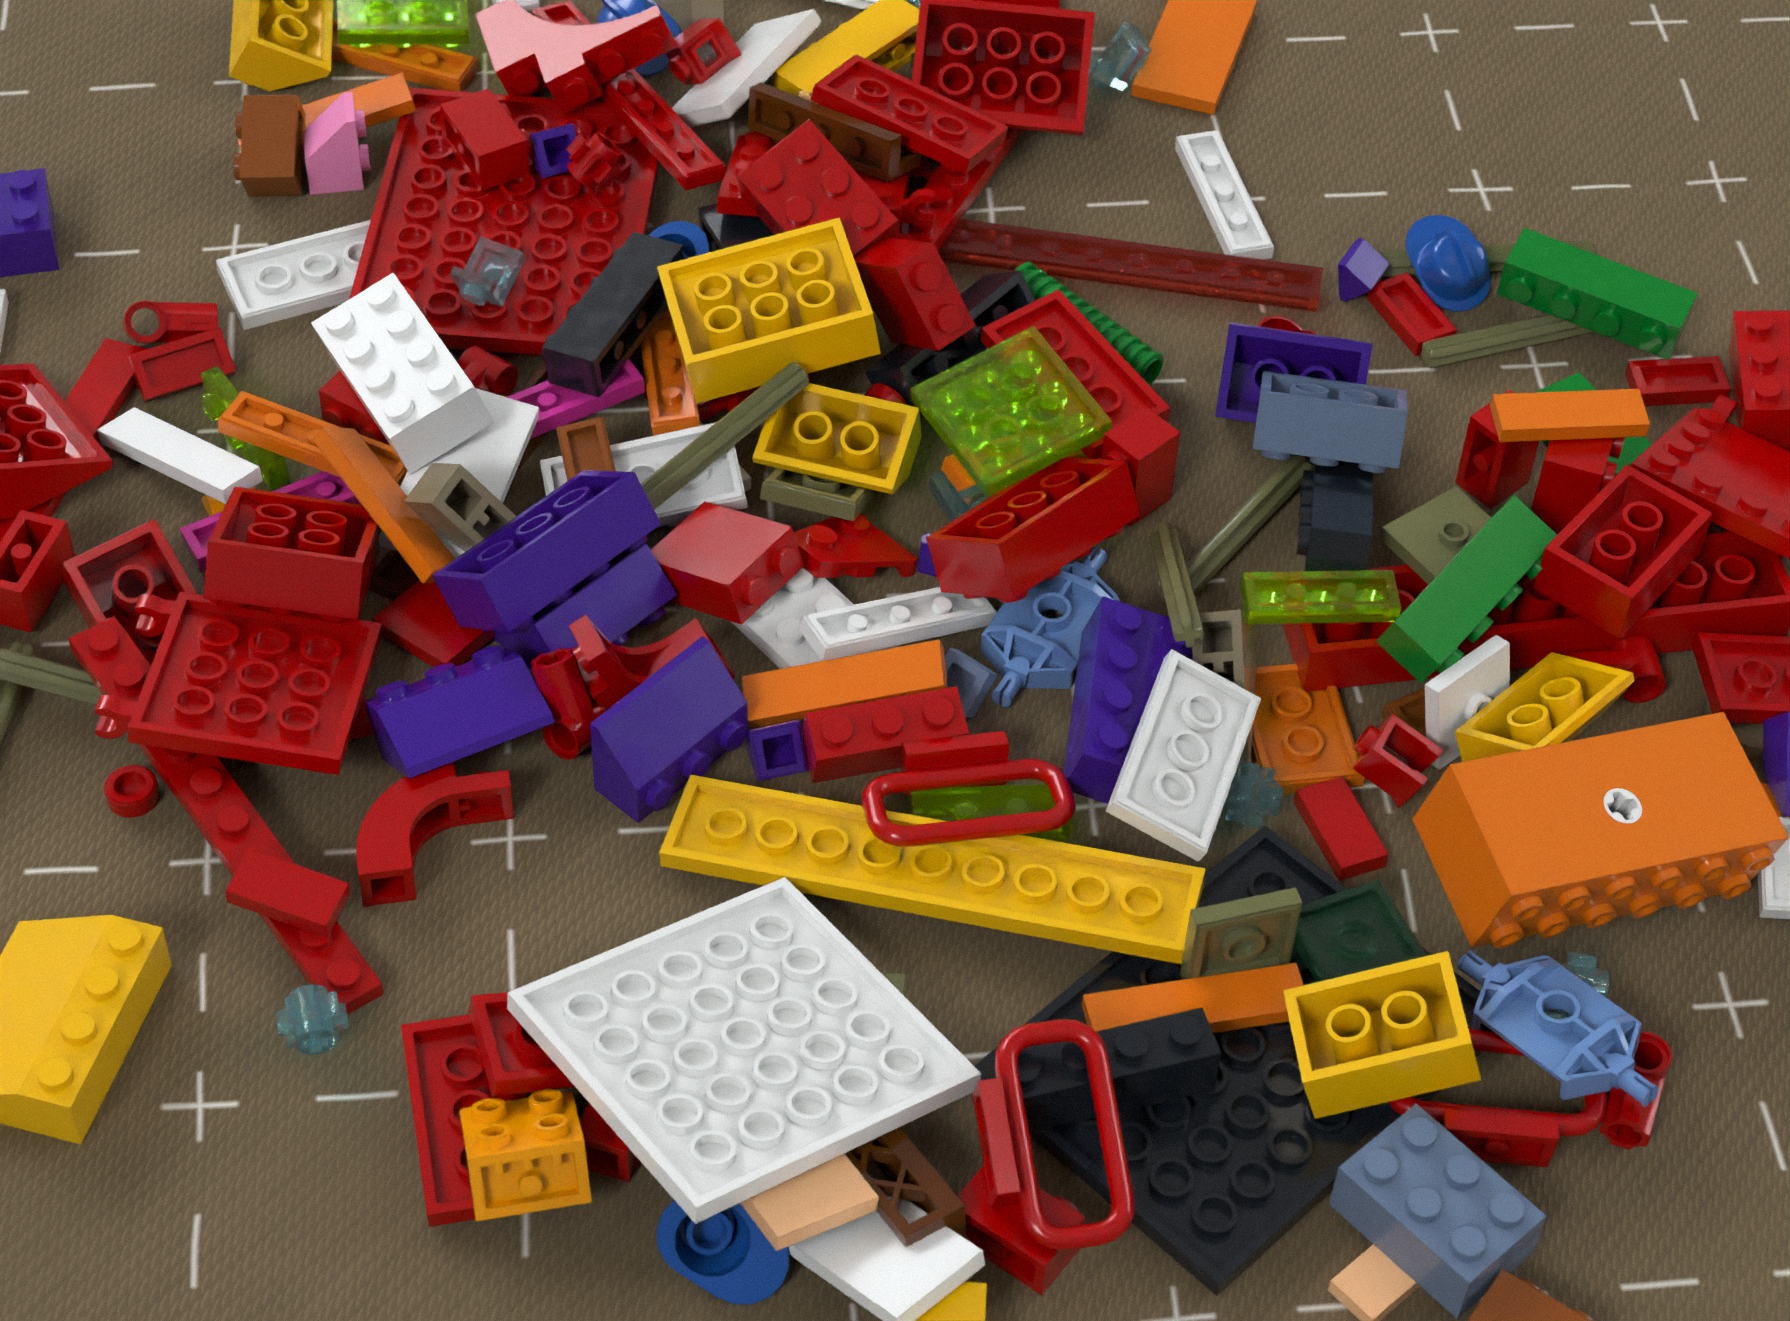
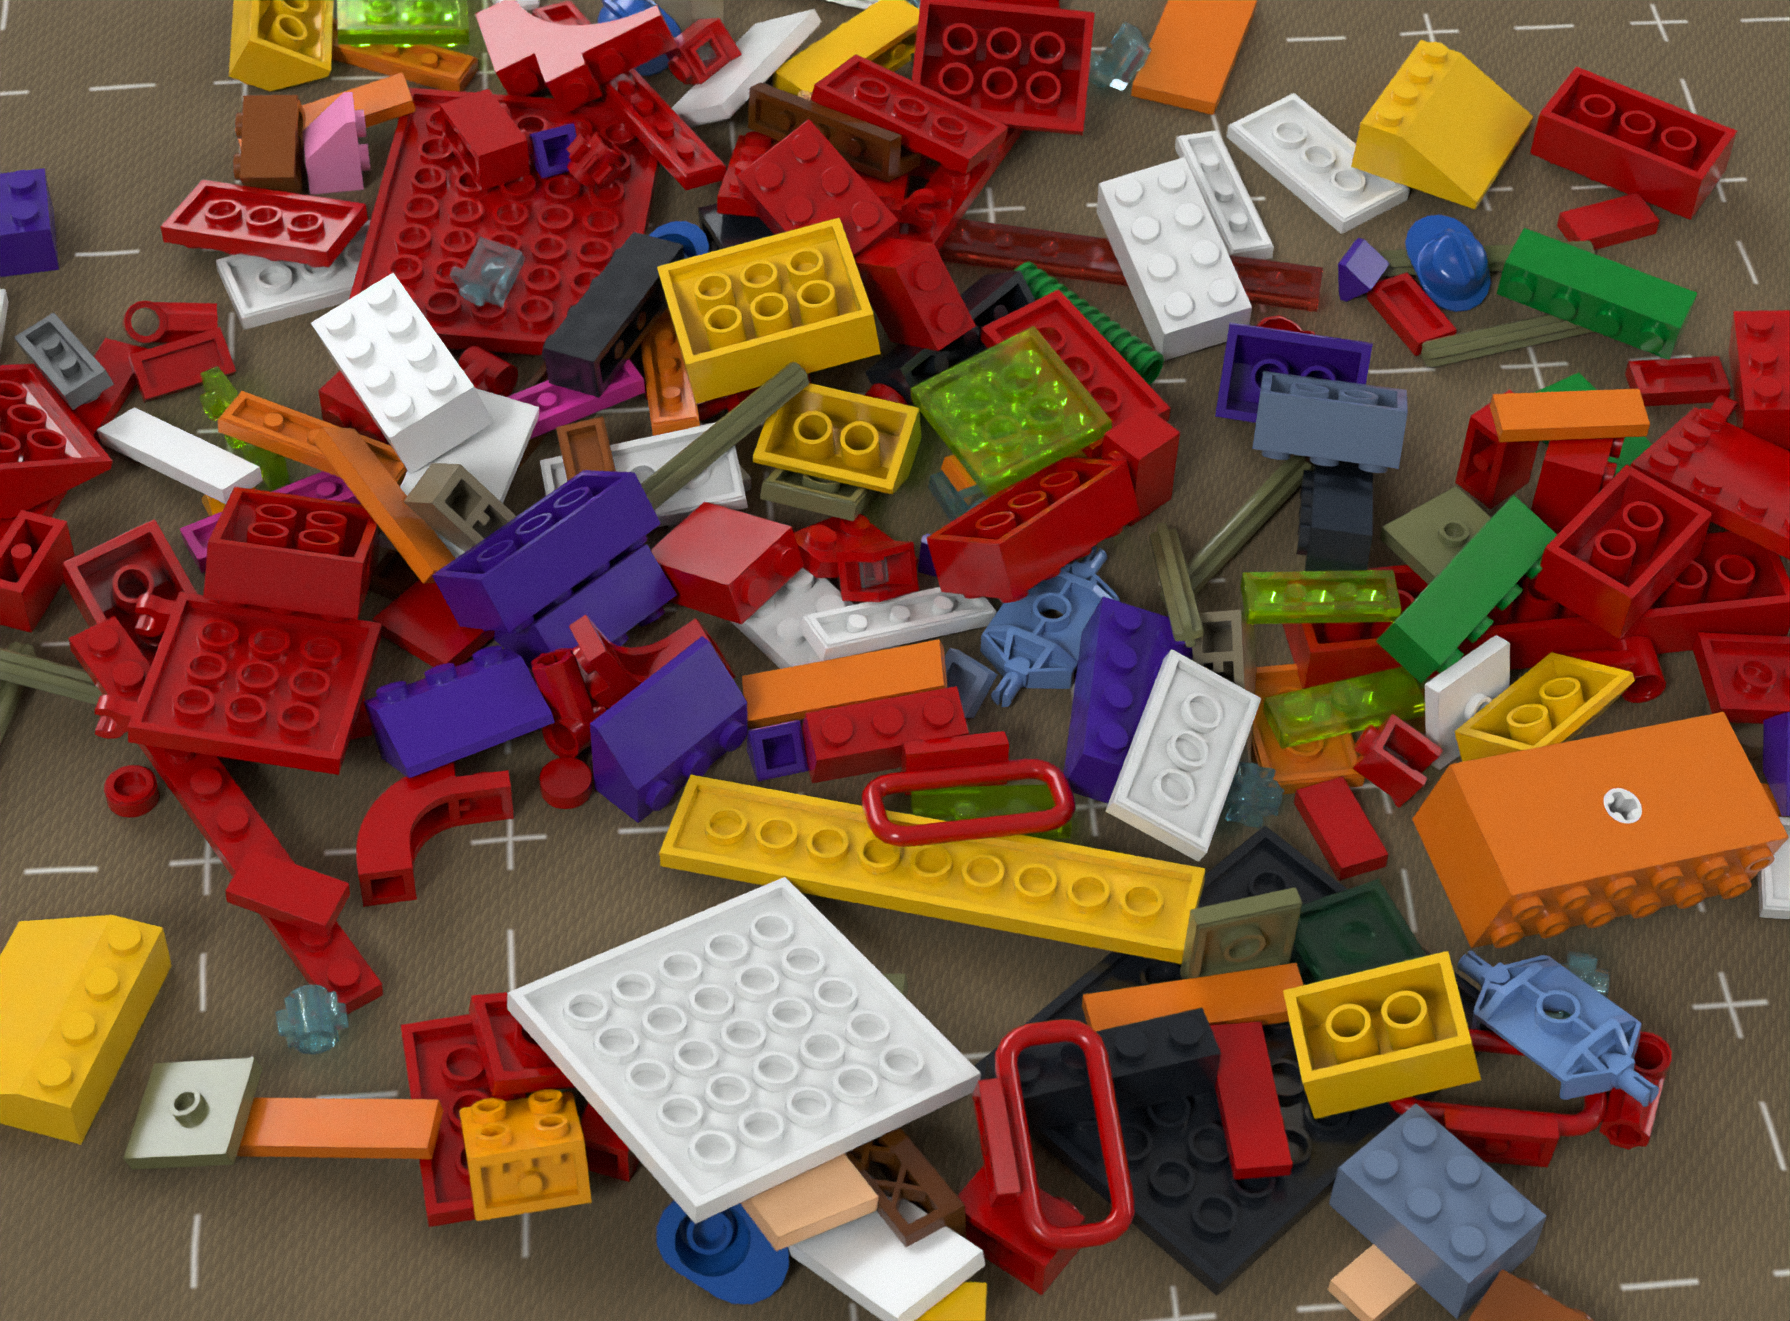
none -> dark grey plate [14,313,114,410]
none -> plate [123,1057,263,1170]
none -> red plate [160,180,368,267]
none -> orange tile [237,1098,444,1159]
none -> red tile [539,757,593,809]
none -> red window [836,541,919,602]
none -> white brick [1097,157,1252,361]
none -> red tile [1210,1021,1293,1180]
none -> white tile [1227,93,1410,234]
none -> clear neon green plate [1263,667,1425,749]
none -> yellow slope [1351,40,1533,210]
none -> red brick [1530,66,1737,220]
none -> red tile [1557,192,1659,250]

